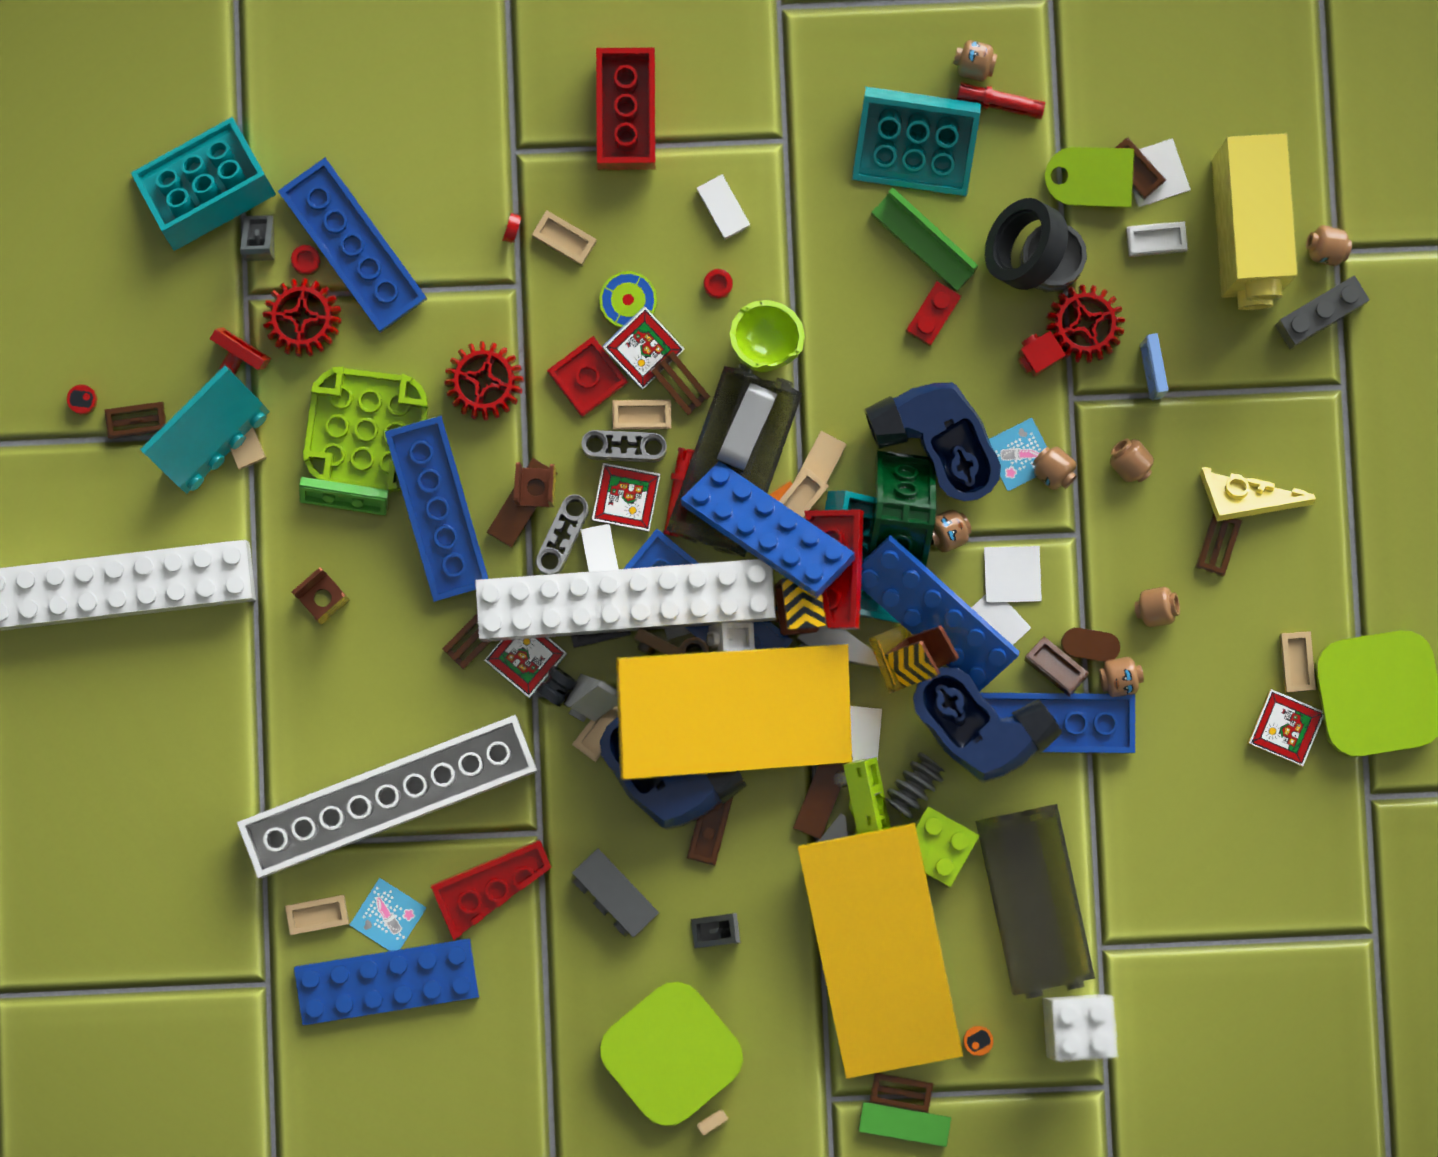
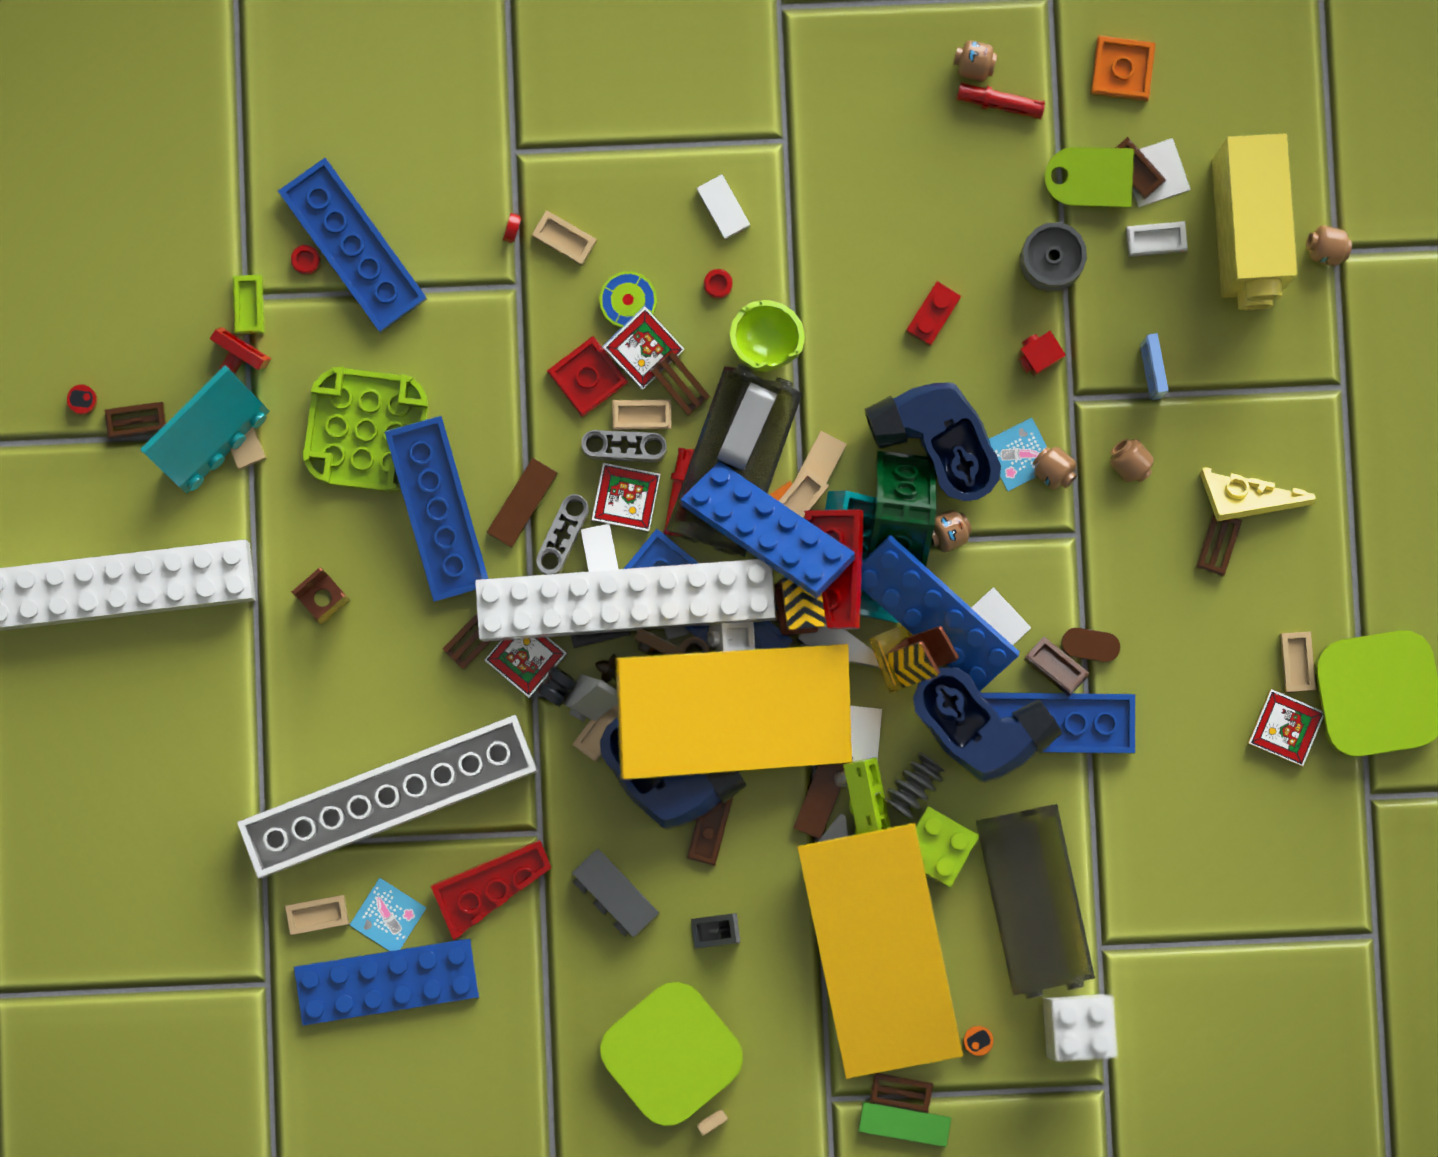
teal slope [131,117,276,251] -> none
dark grey slope [240,215,275,262] -> none
red gear [262,278,342,357] -> none
bright green tile [299,477,388,516] -> none
red gear [444,341,524,421] -> none
copper piece [514,462,556,508] -> none
red brick [596,47,656,170] -> none
teal slope [852,87,981,196] -> none
bright green panel [871,187,978,292] -> none
white sticker [984,546,1042,603] -> none
black tyre [985,198,1068,290] -> none
red gear [1046,284,1125,364] -> none
medium nougat head [1099,657,1144,697] -> none
medium nougat head [1135,587,1180,627] -> none
dark grey brick [1275,275,1370,349] -> none
none -> lime tile [233,275,265,335]
none -> dark brown plant [595,654,618,683]
none -> orange tile [1091,36,1156,101]

